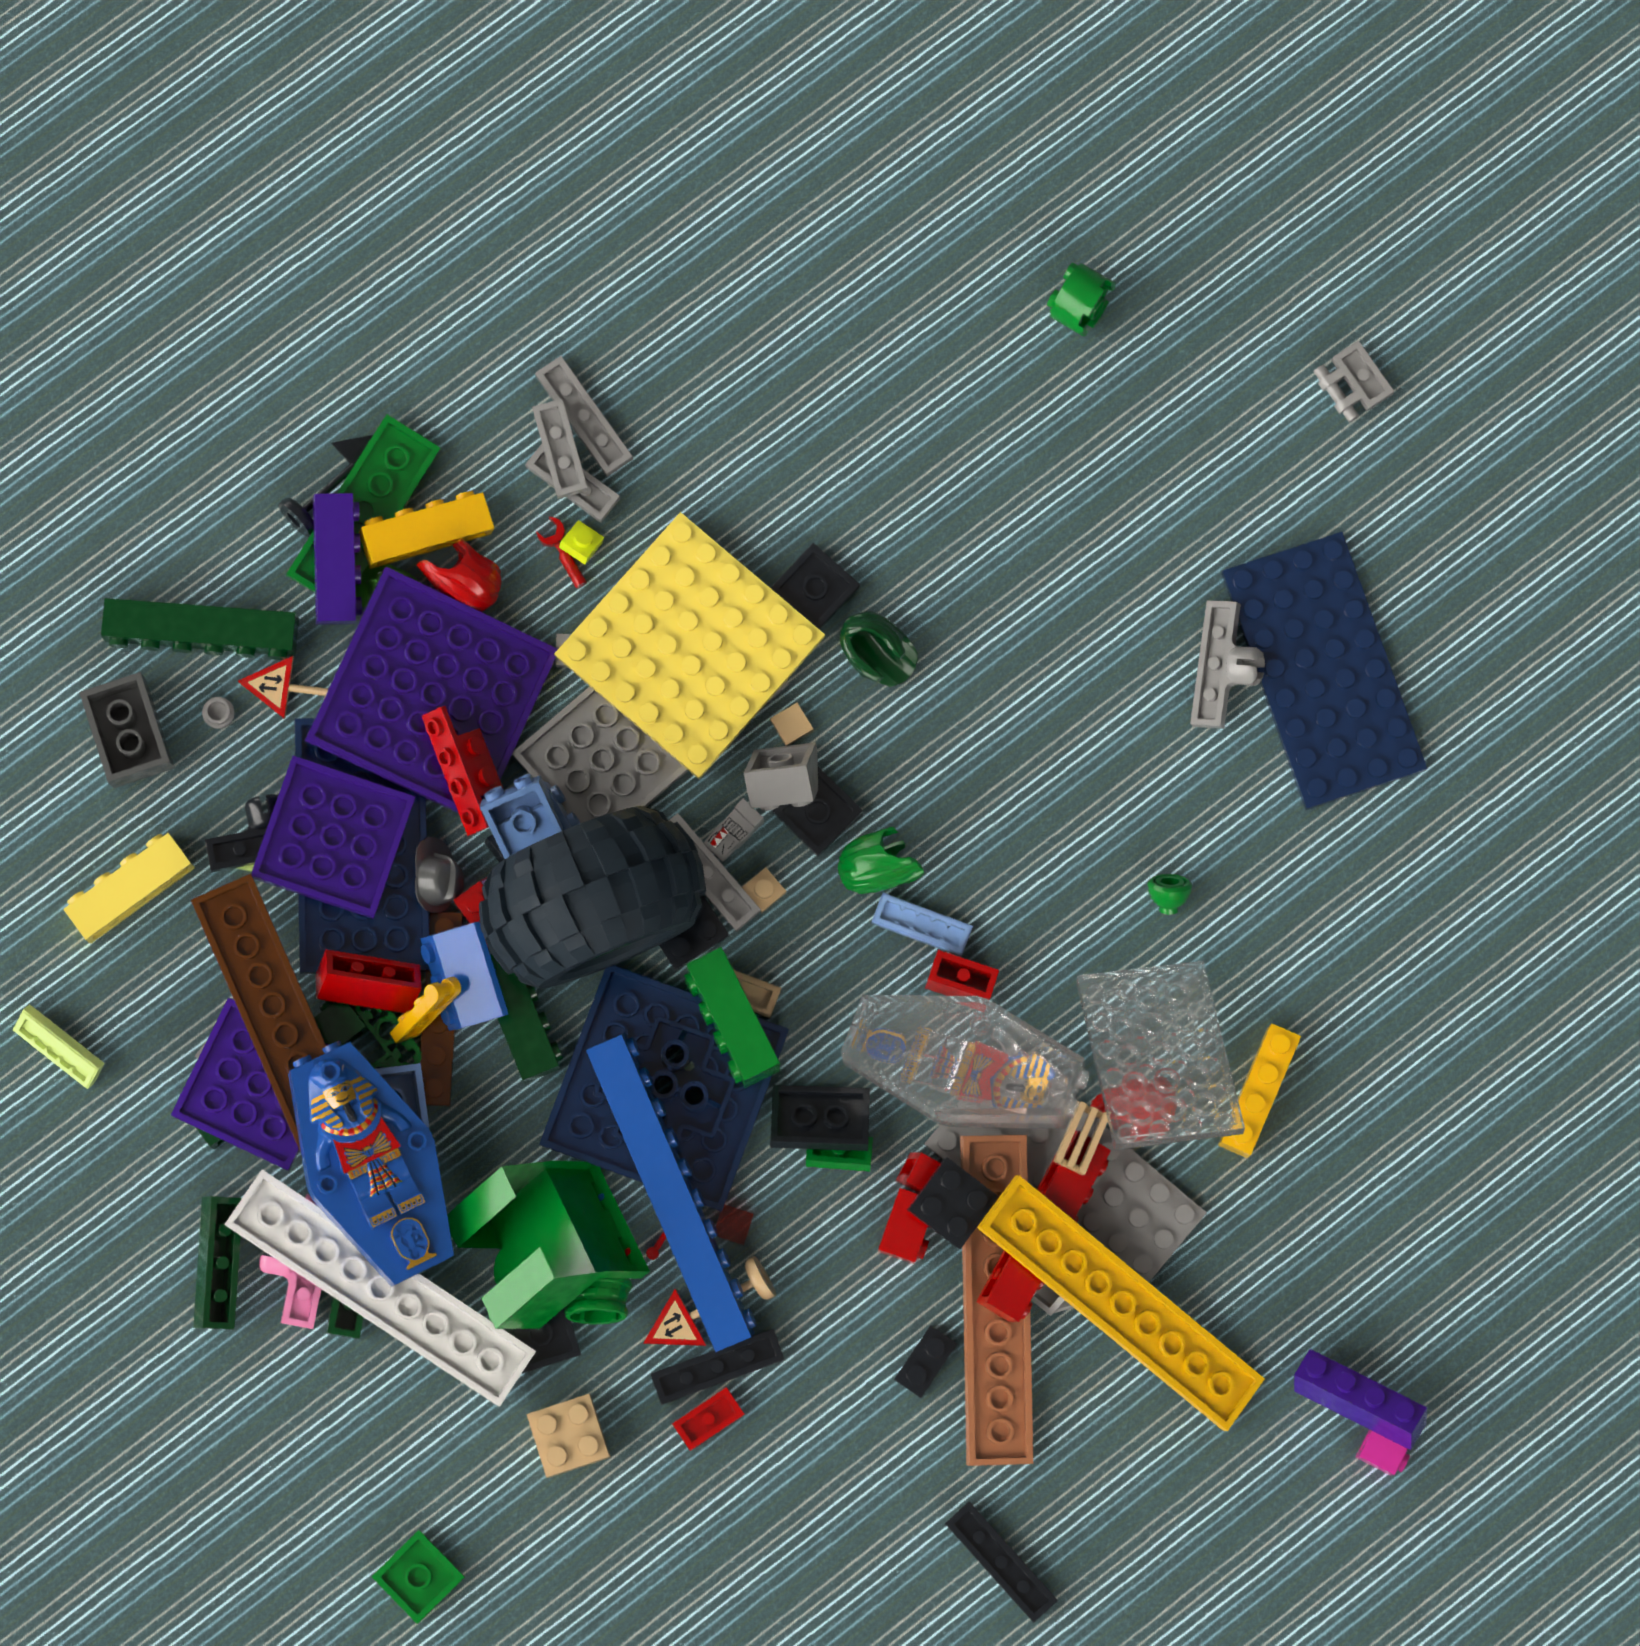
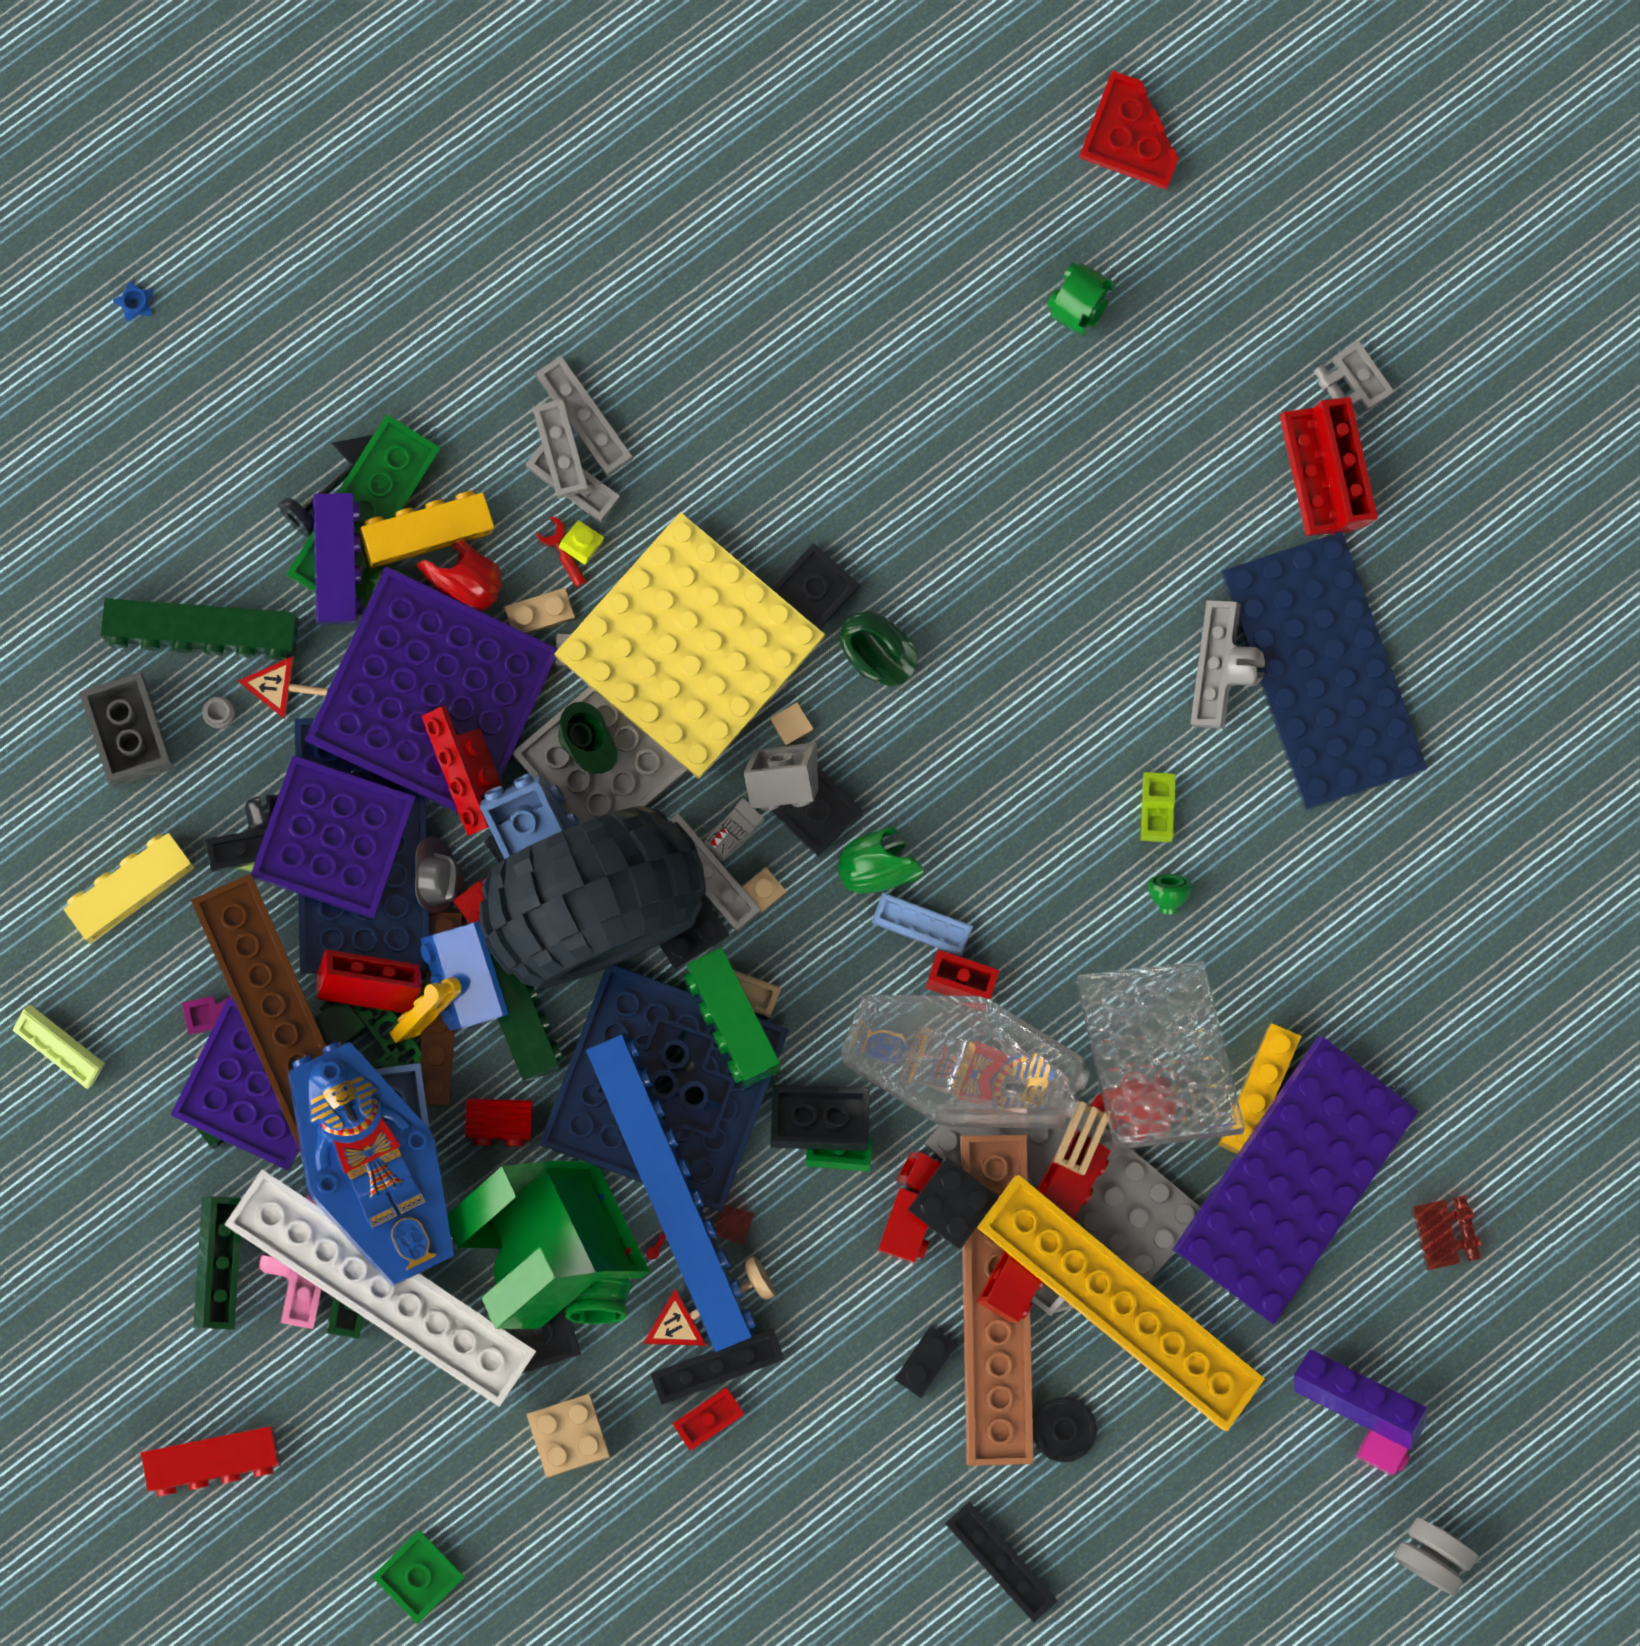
none -> blue plate [113,282,153,322]
none -> red brick [141,1426,281,1497]
none -> magenta plate [182,996,234,1036]
none -> red brick [465,1099,533,1147]
none -> tan plate [504,588,575,634]
none -> dark green piece [558,702,617,774]
none -> black tile [1033,1397,1097,1463]
none -> red plate [1079,70,1179,190]
none -> lime slope [1140,772,1176,842]
none -> dark purple plate [1172,1036,1418,1325]
none -> red brick [1279,397,1378,537]
none -> light grey wheel [1392,1517,1479,1596]
none -> clear red plate [1412,1195,1481,1271]

